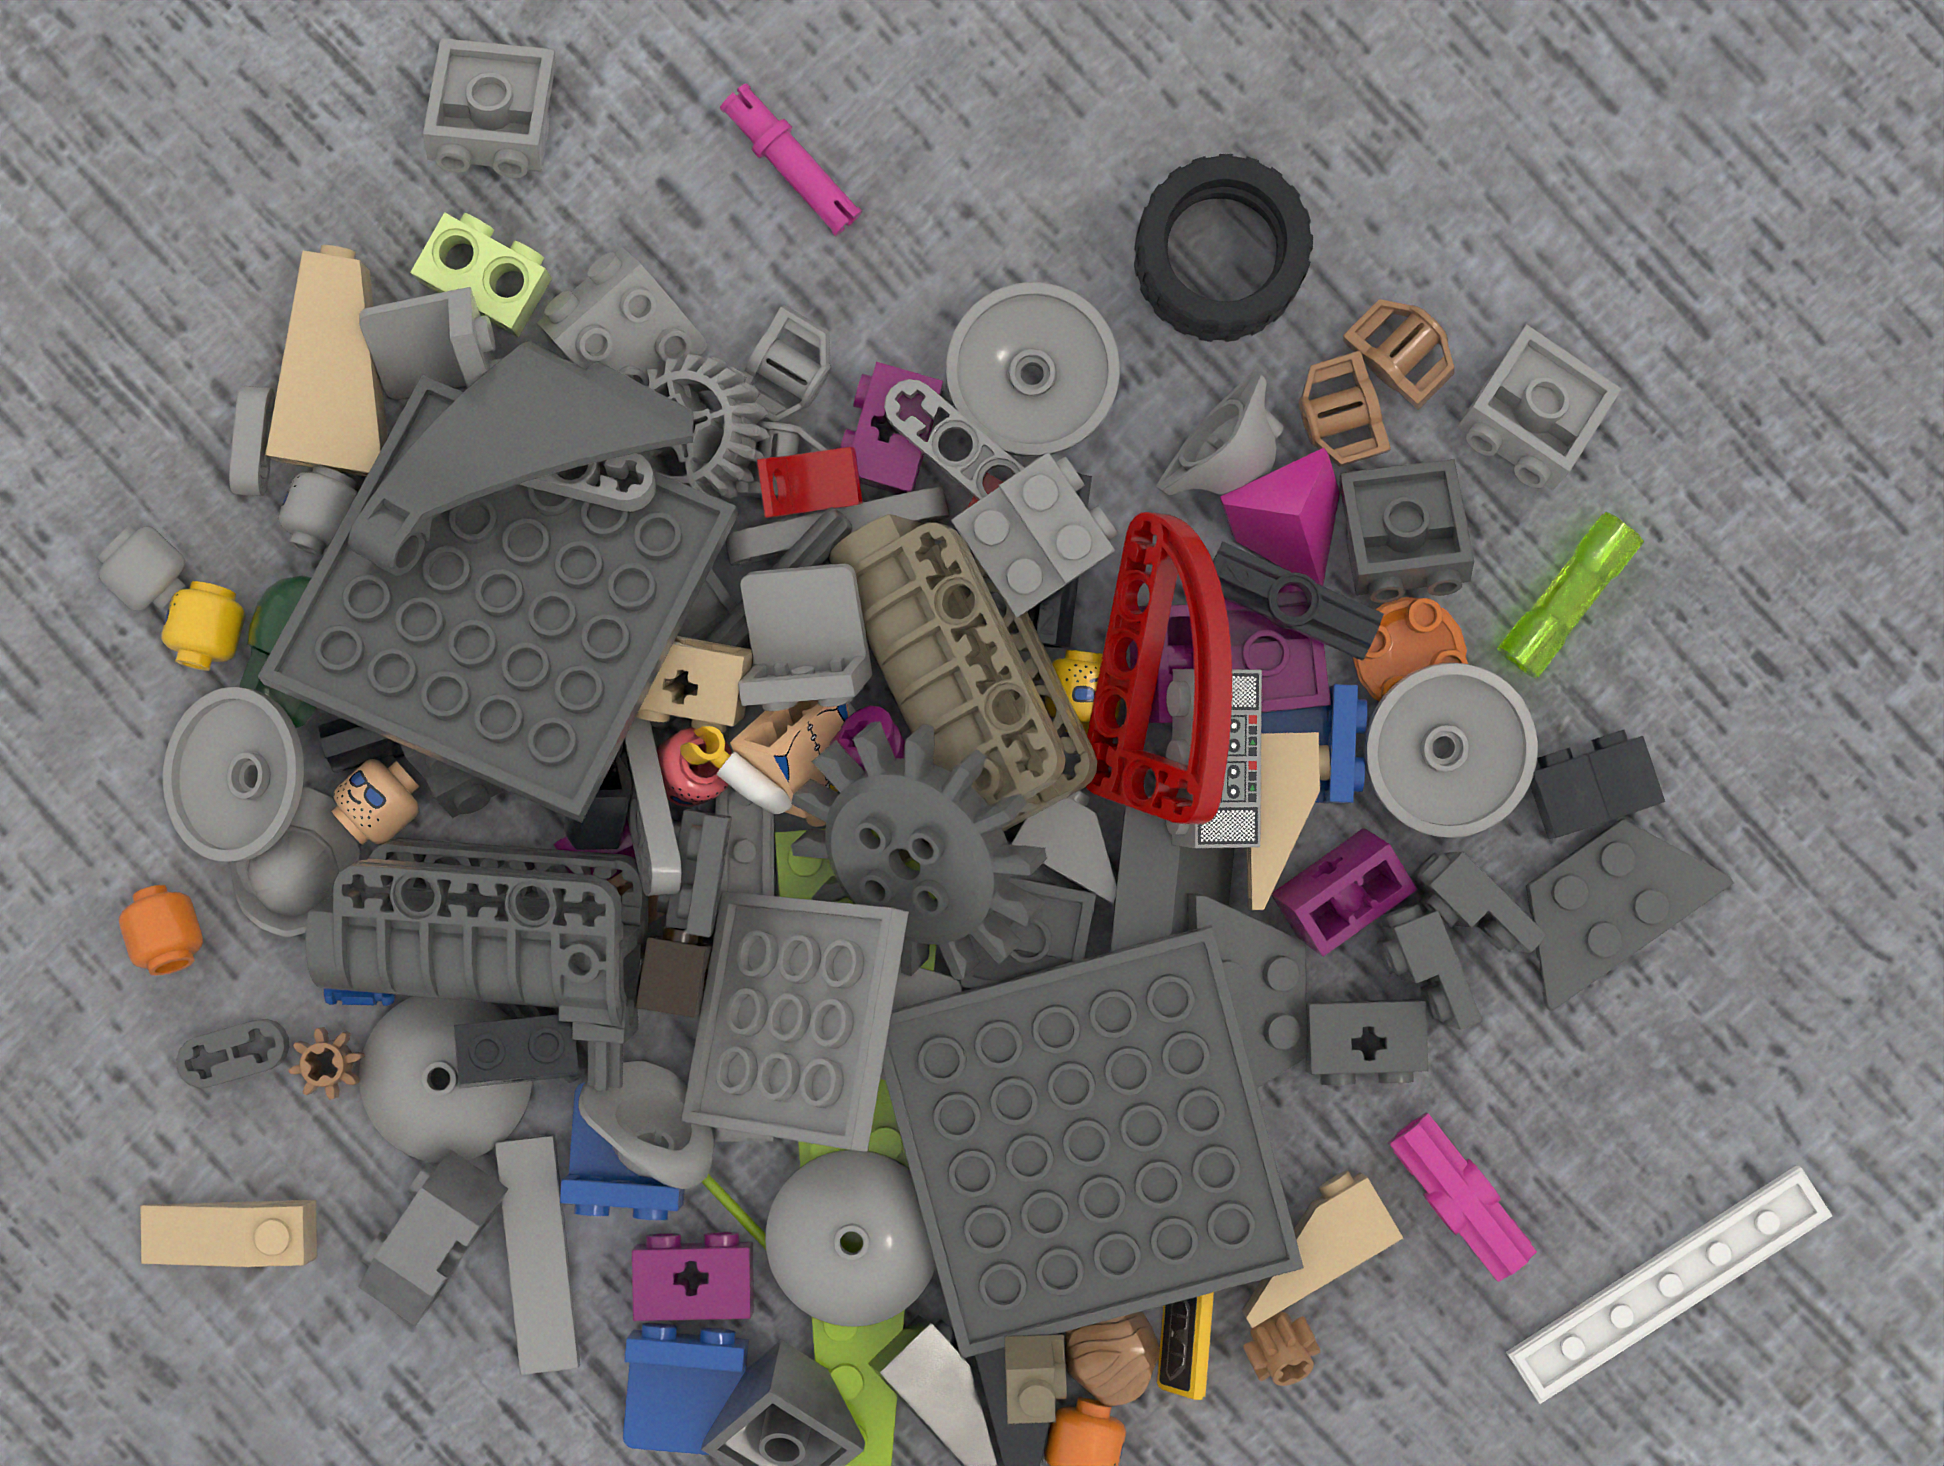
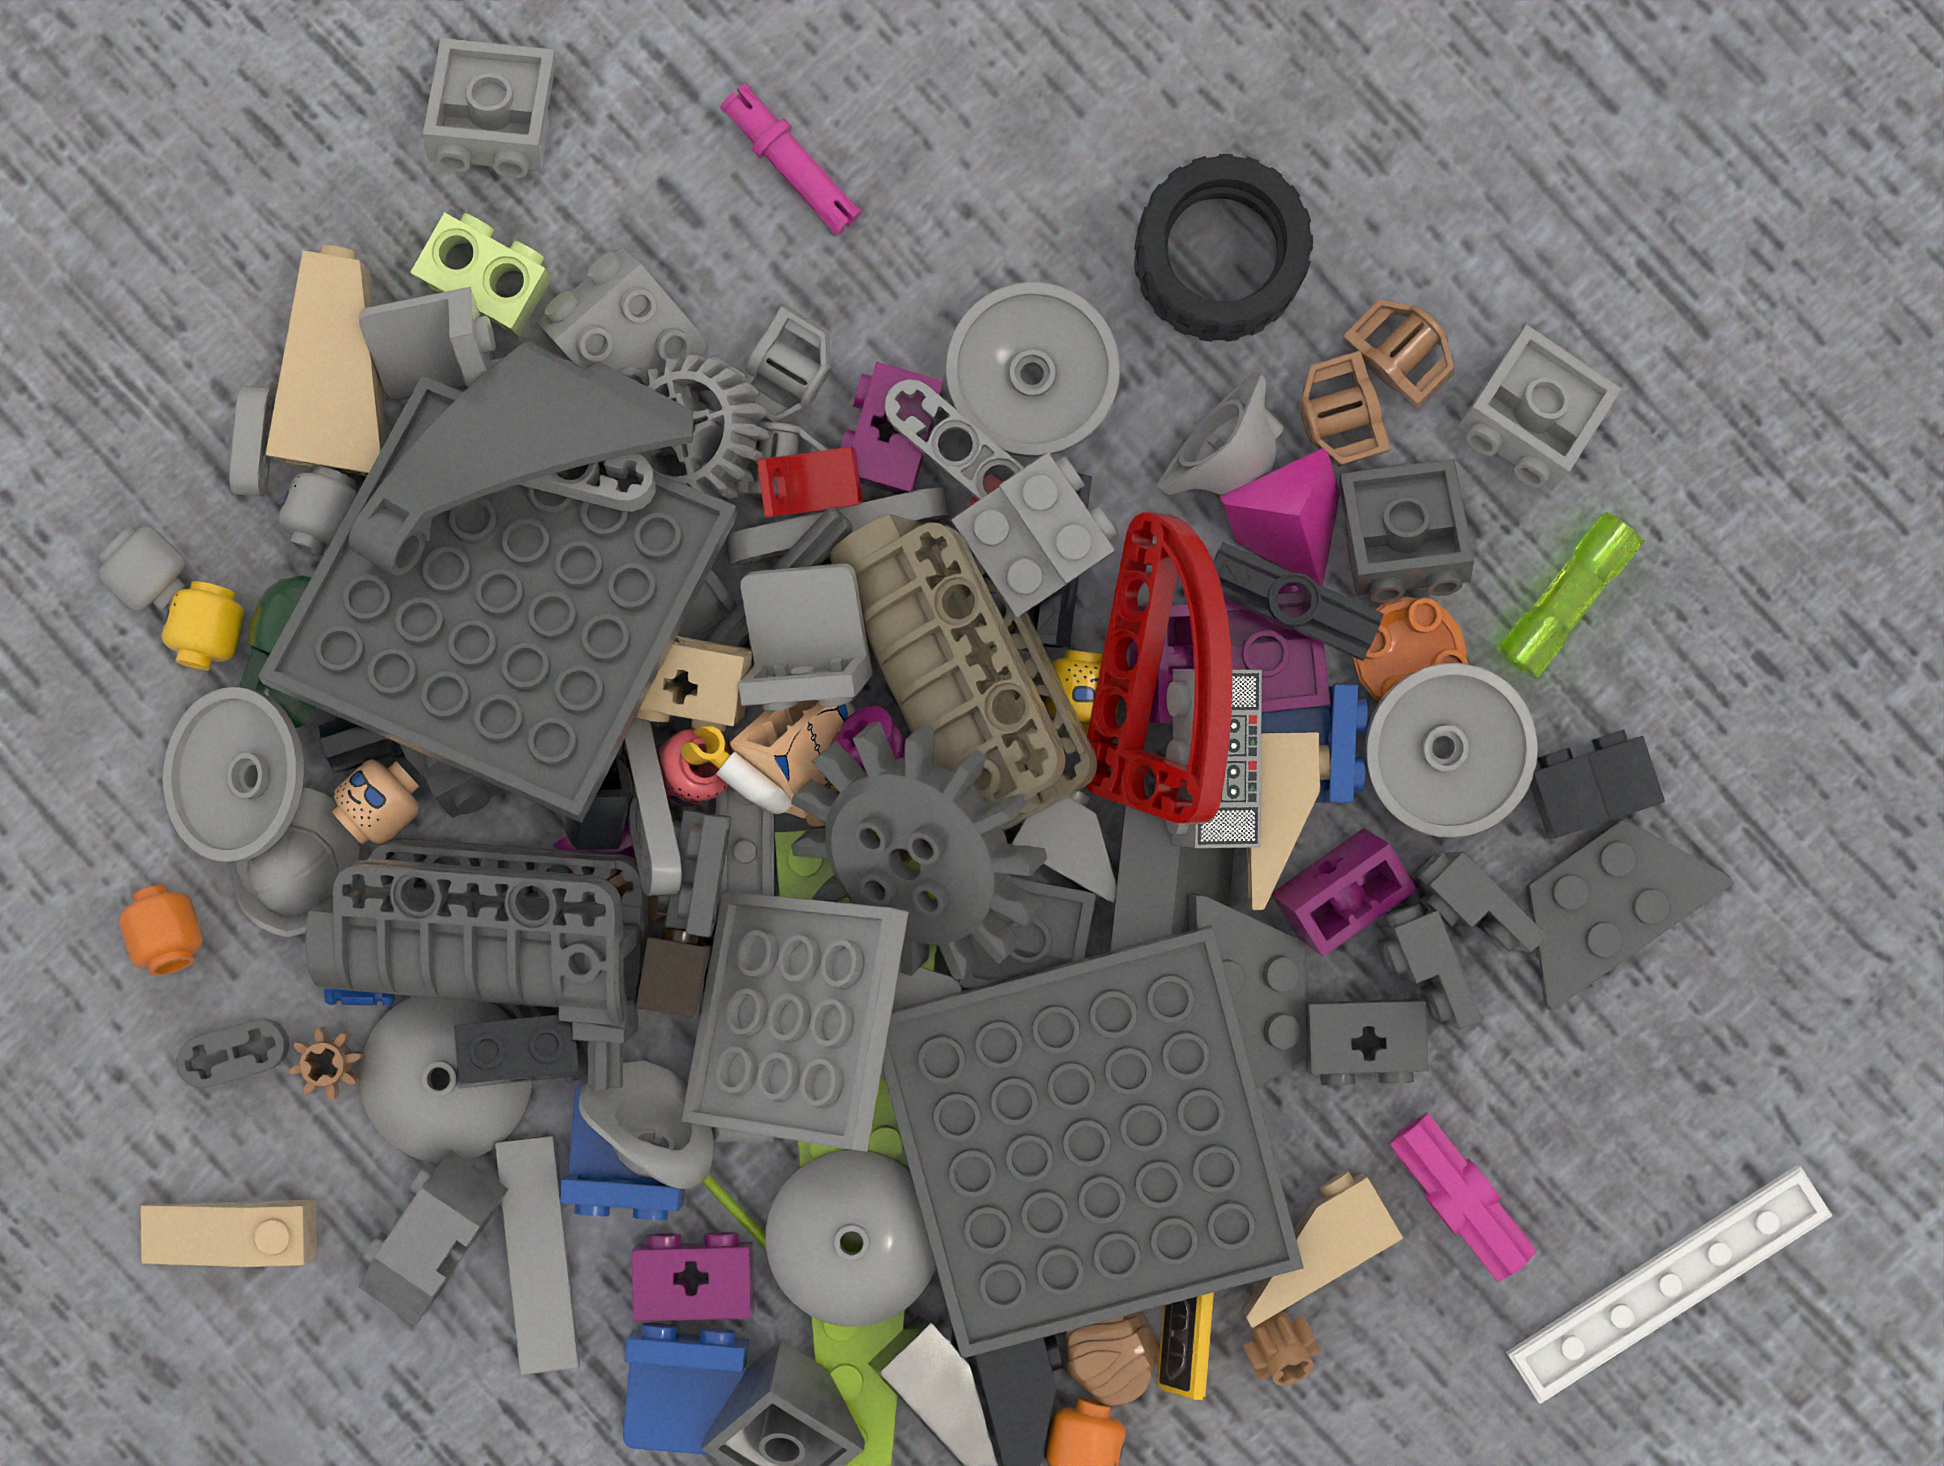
dark tan brick [1005,1335,1067,1424] -> none

